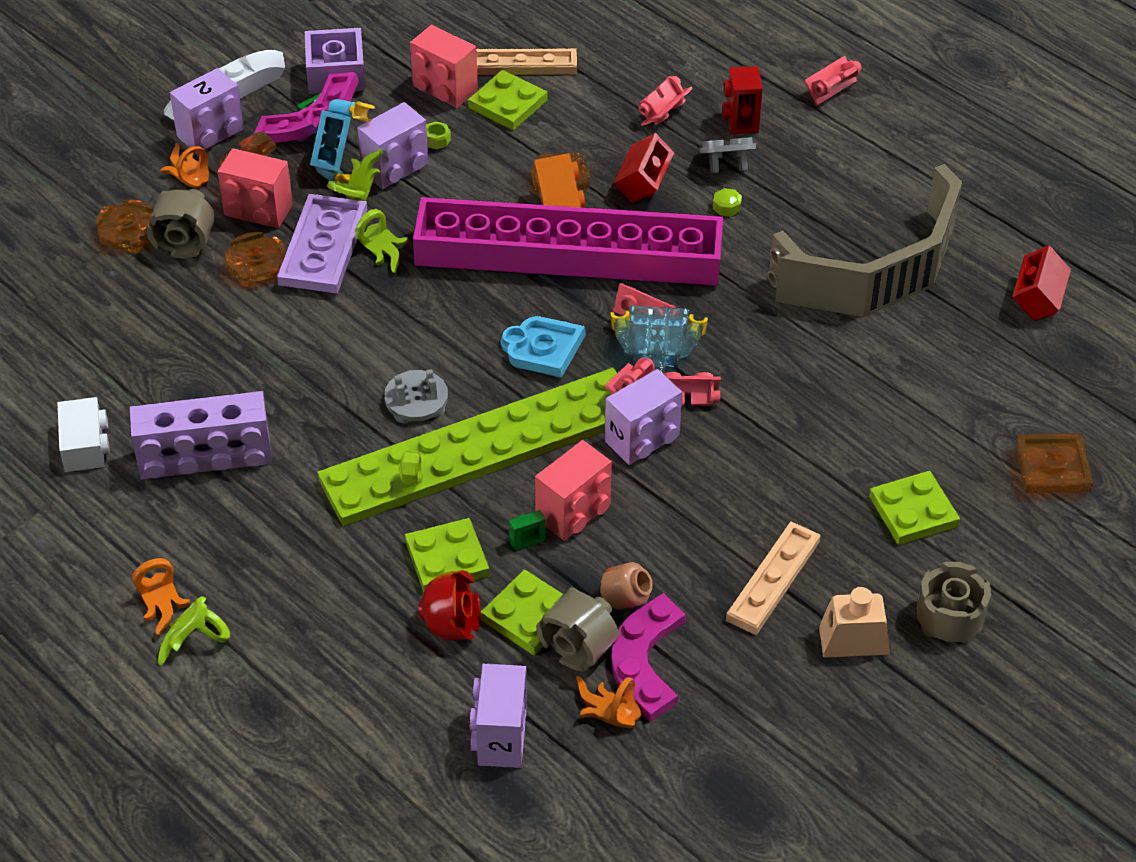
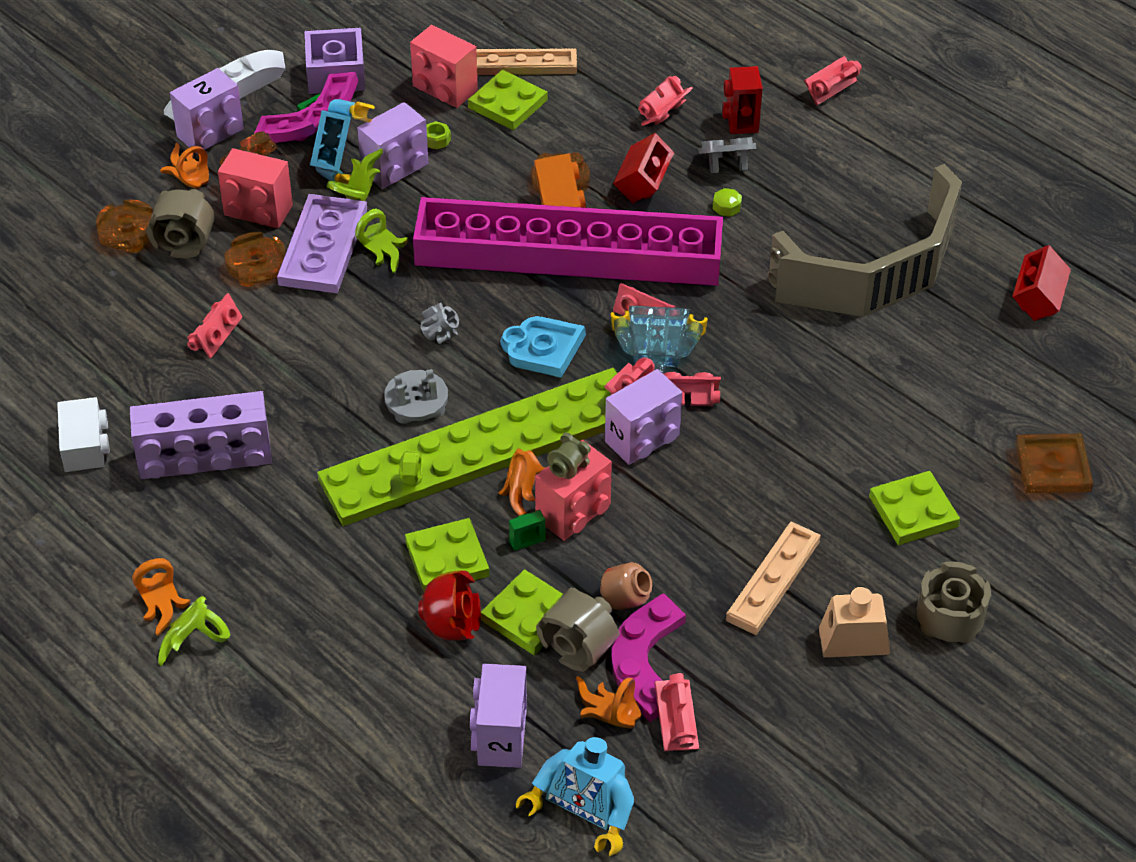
none -> coral hinge [187,293,242,358]
none -> light grey gear [421,303,459,344]
none -> orange piece [498,448,545,516]
none -> medium azure torso [516,737,634,856]
none -> olive brick [547,433,591,479]
none -> coral hinge [654,673,699,751]

